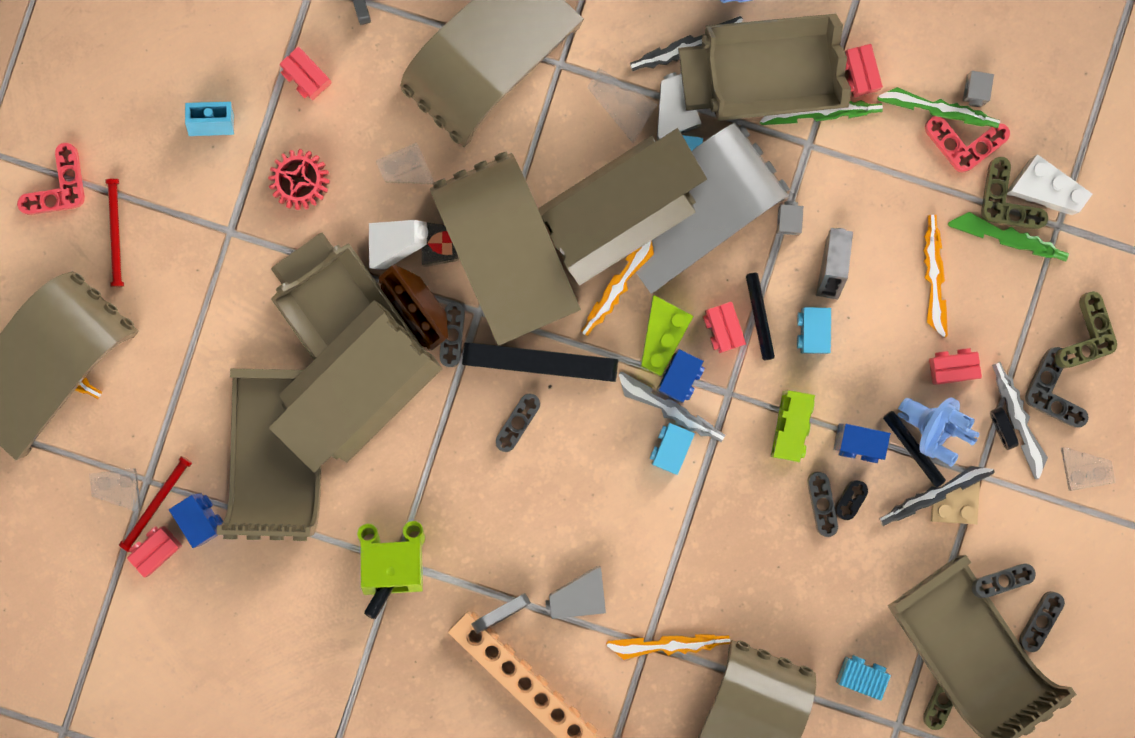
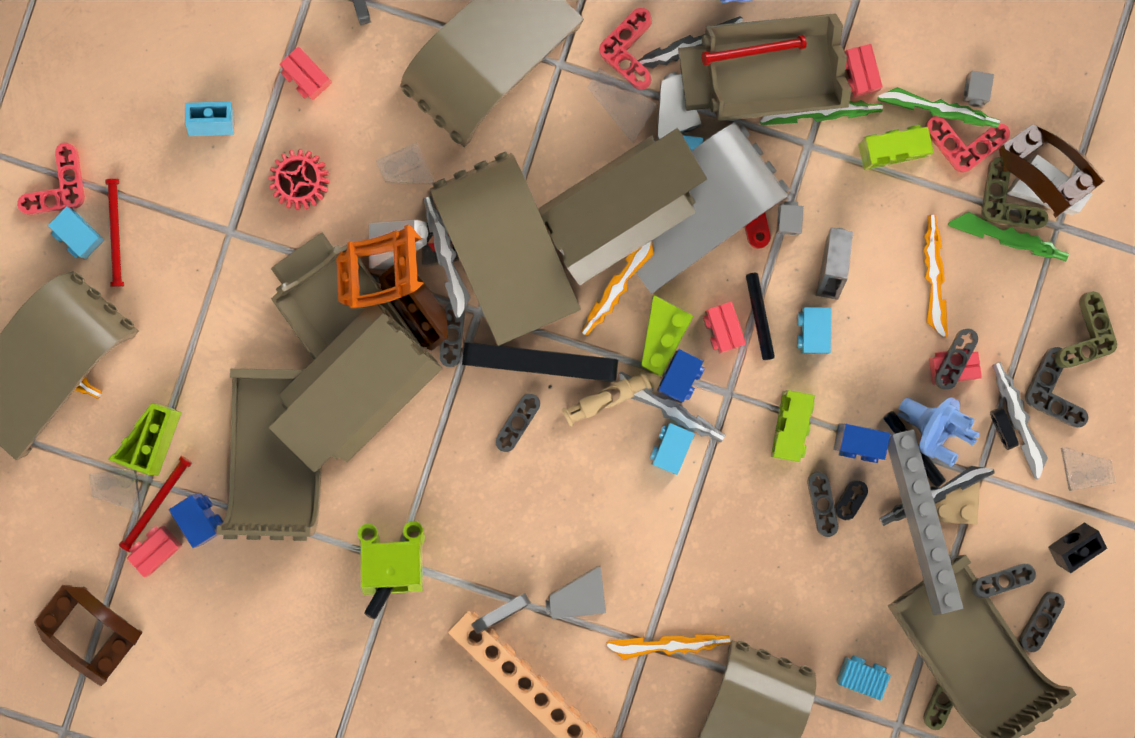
none -> reddish brown wedge [34,585,142,686]
none -> medium azure brick [48,206,104,259]
none -> lime wedge [108,403,182,476]
none -> orange wedge [336,225,424,308]
none -> light grey sword [423,196,471,318]
none -> tan piece [562,370,651,427]
none -> coral beam [599,8,652,90]
none -> red bar [701,35,807,66]
none -> red plate [744,212,771,249]
none -> lime wedge [858,125,934,170]
none -> light grey brick [888,429,964,615]
none -> dark grey beam [935,329,978,390]
none -> reddish brown wedge [999,124,1105,218]
none -> black brick [1048,522,1108,573]

